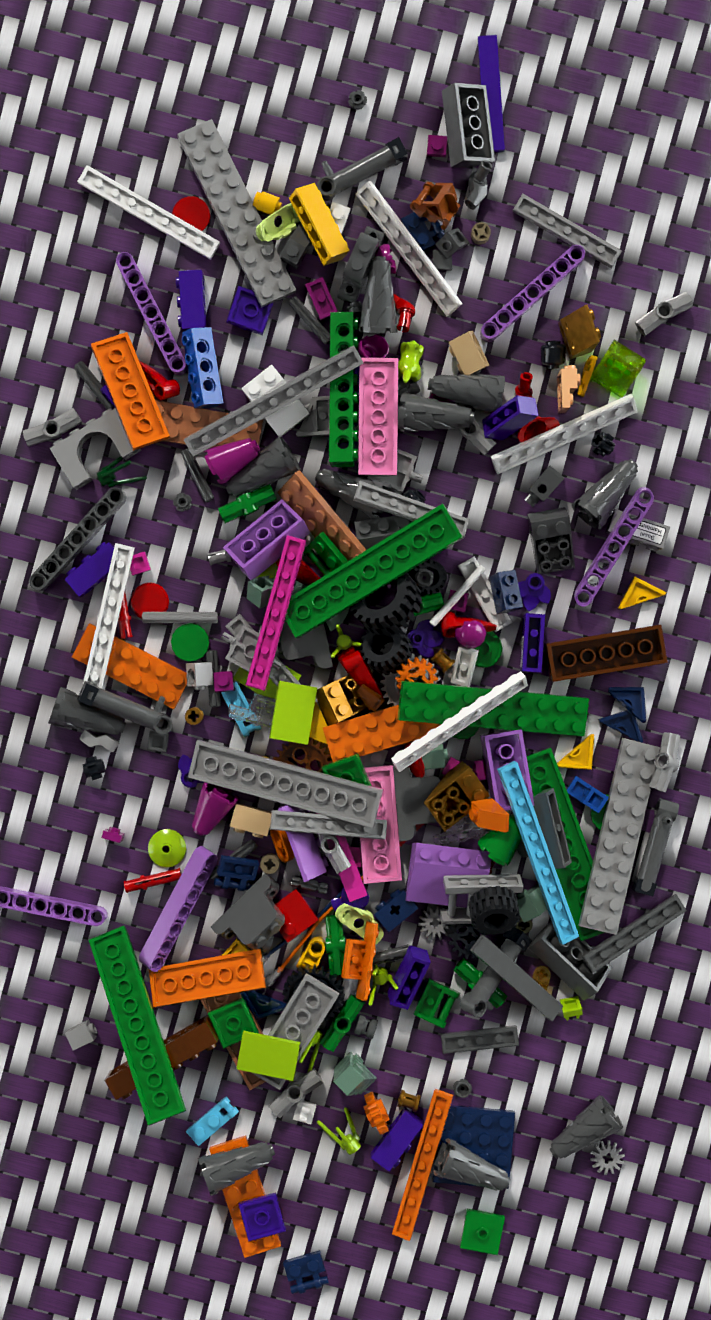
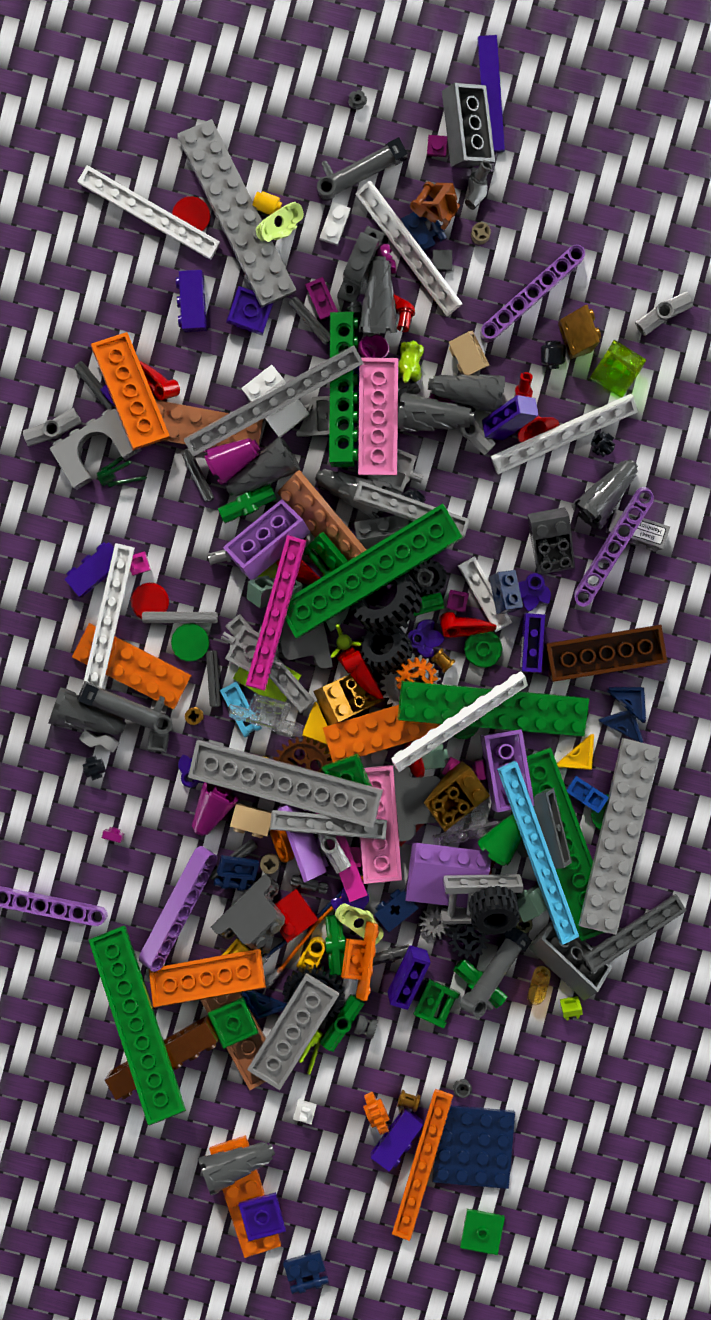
dark grey beam [29,487,126,591] -> none
light grey brick [65,1019,97,1050] -> none
medium lavender beam [116,252,188,375] -> none
red pin [118,593,133,639] -> none
red pin [124,868,182,893] -> none
lime dish [148,829,186,867] -> none
dark grey plate [173,493,192,512] -> none
blue brick [182,327,224,409] -> none
light grey brick [186,662,213,690] -> none
medium azure plate [186,1096,239,1146] -> none
magenta plate [213,671,235,693] -> none
lime tile [237,1031,301,1081] -> none
lime tile [269,681,317,745] -> none
light grey piece [269,1068,323,1118] -> none
dark grey slope [280,222,312,269] -> none
yellow brick [289,183,350,266] -> none
lime plant [317,1108,361,1155] -> none
sand green wedge [333,1051,377,1096] -> none
reddish brown cone [356,684,384,712] -> none
lime plant [368,965,398,1006] -> none
white bar [429,565,486,627] -> none
dark grey cone [433,1138,510,1191] -> none
dark grey bracket [436,228,470,258] -> none
dark grey tile [441,1025,519,1054] -> none
white plate [450,645,479,687] -> none
magenta hair [455,620,486,649] -> none
orange slope [469,798,510,833] -> none
dark grey tile [470,935,563,1021] -> none
light grey tile [512,193,622,269] -> none
dark grey torso [525,465,564,507] -> none
dark grey cone [550,1095,623,1159] -> none
light nougat plate [557,365,581,413] -> none
yellow tile [577,355,598,397] -> none
light grey gear [590,1140,625,1175] -> none
yellow tile [618,576,666,609] -> none
dark grey piece [632,798,679,897] -> none
light grey piece [649,732,680,793] -> none

